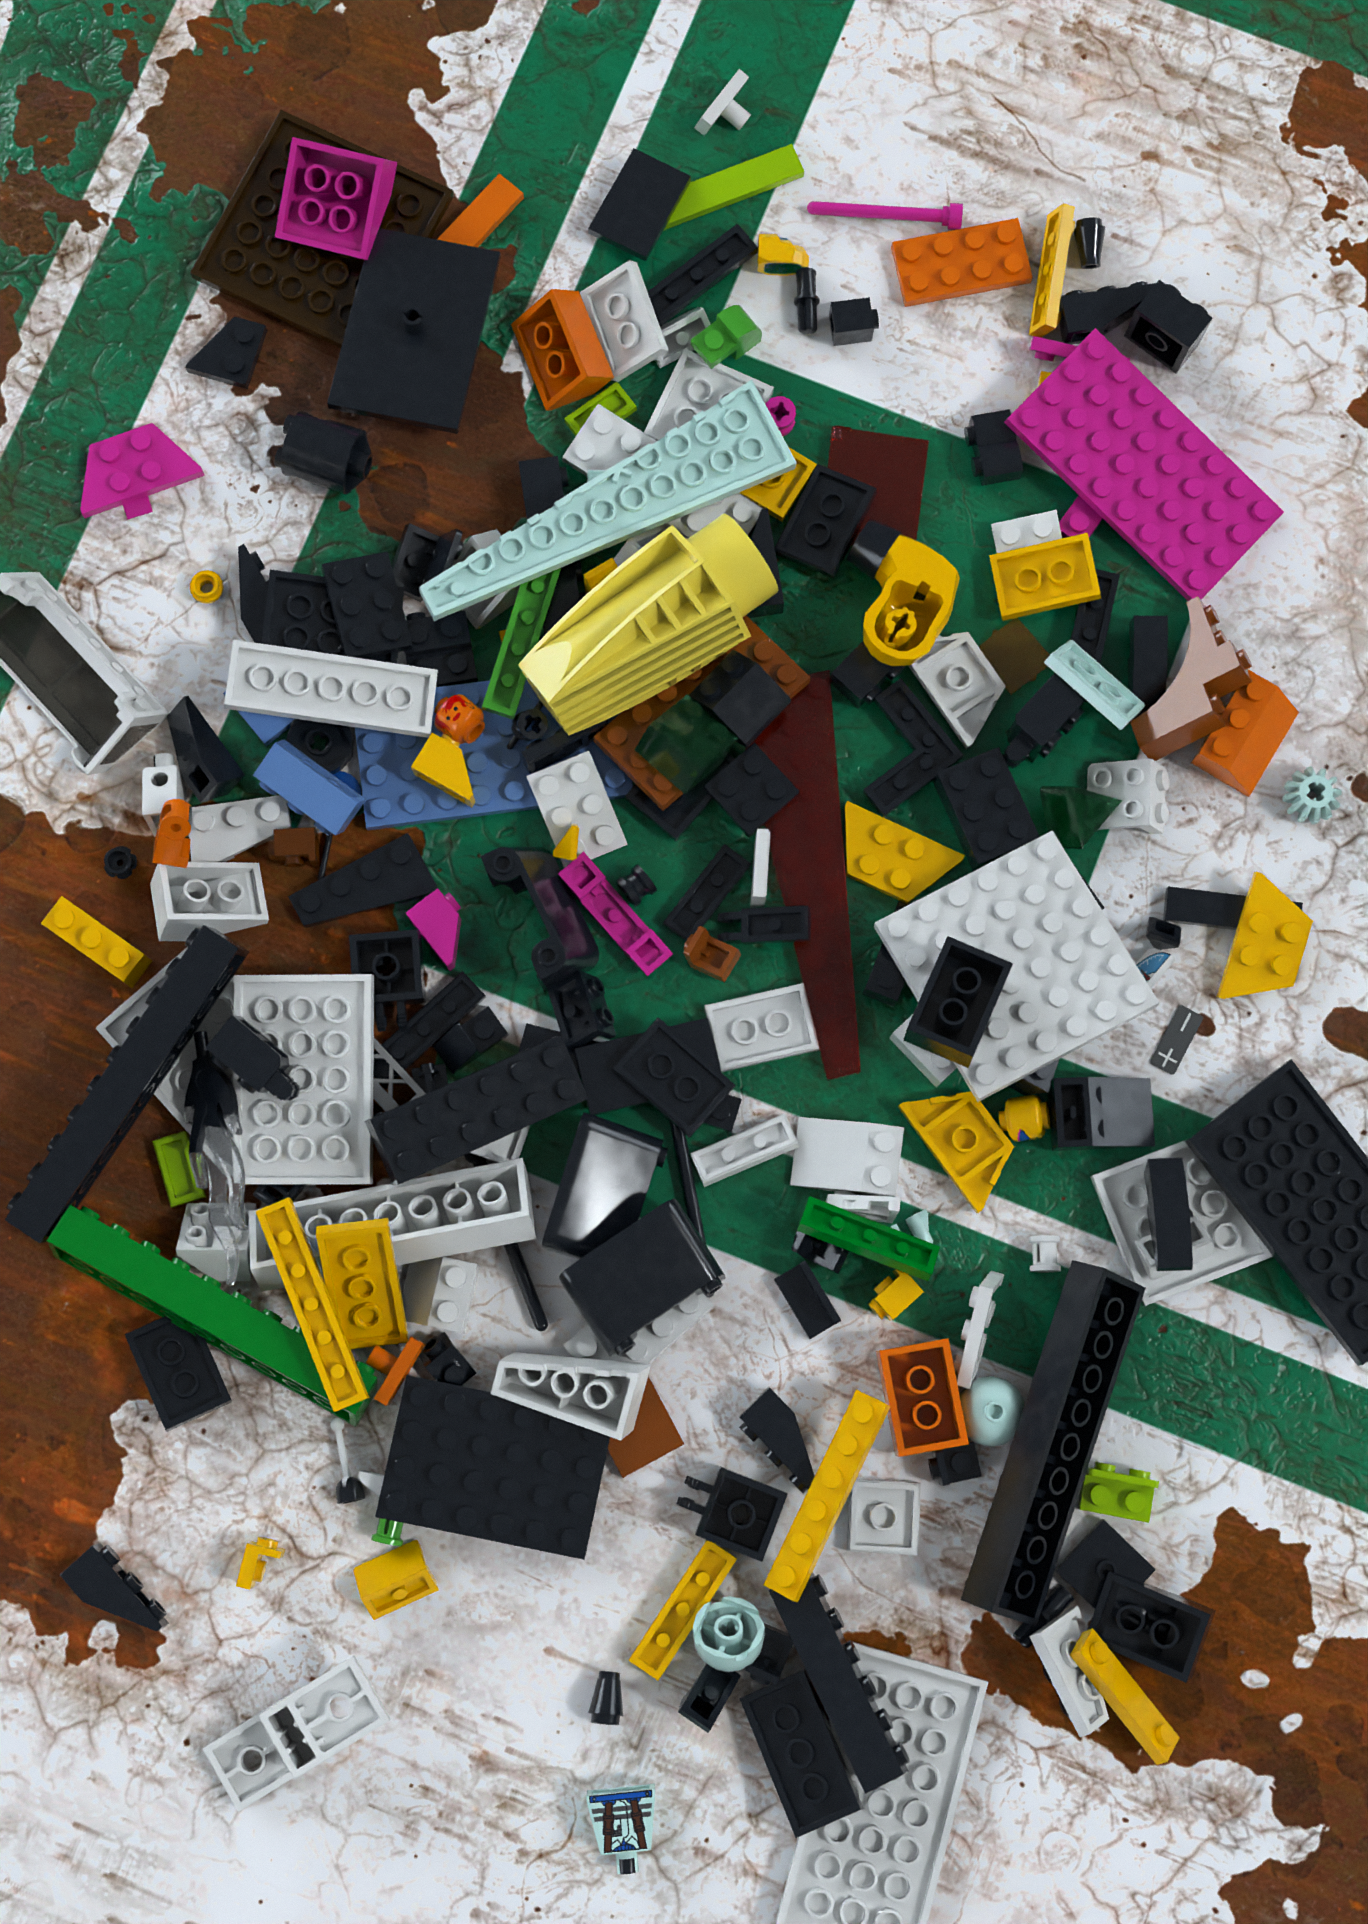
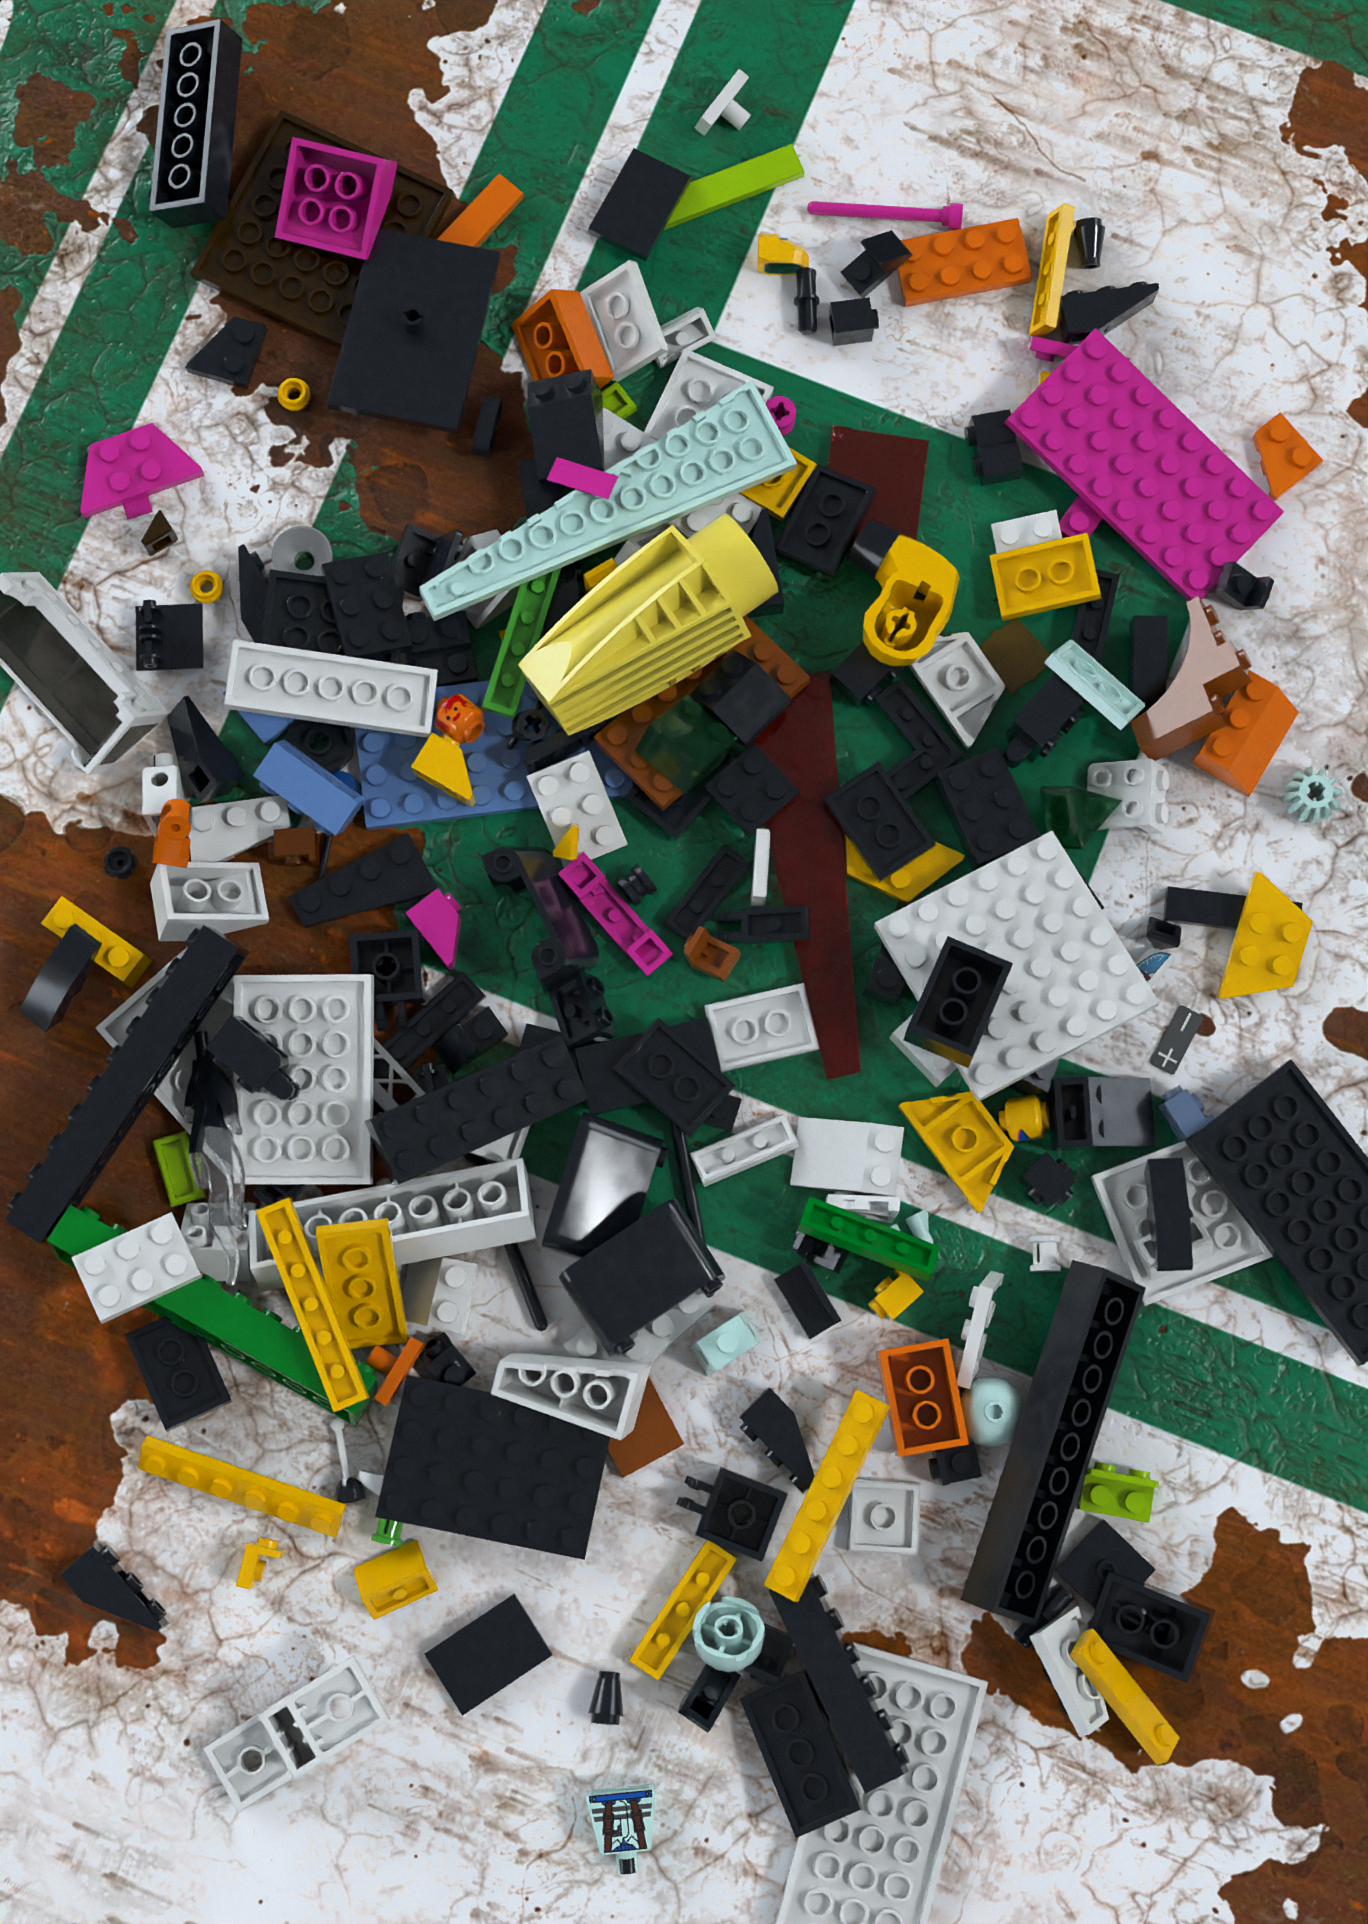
black cylinder [274,411,373,495] -> none
black plate [648,224,758,327] -> none
bright green brick [691,305,762,369] -> none
black brick [1124,280,1213,374] -> none
none -> black slope [19,924,102,1032]
none -> white plate [71,1212,202,1324]
none -> black hinge [135,599,204,671]
none -> yellow plate [138,1435,346,1538]
none -> dark brown slope [141,510,178,556]
none -> black brick [149,19,242,229]
none -> light grey piece [271,526,333,576]
none -> yellow plate [277,378,311,411]
none -> black tile [424,1593,553,1716]
none -> black beam [472,395,503,458]
none -> black slope [527,369,604,484]
none -> dark pink sticker [547,457,618,499]
none -> light aqua torso [689,1311,763,1376]
none -> black tile [822,762,936,883]
none -> black slope [840,230,913,298]
none -> black brick [1018,1152,1076,1208]
none -> sand blue brick [1157,1085,1214,1141]
none -> black bracket [1214,561,1274,611]
none -> orange wing [1253,412,1324,502]

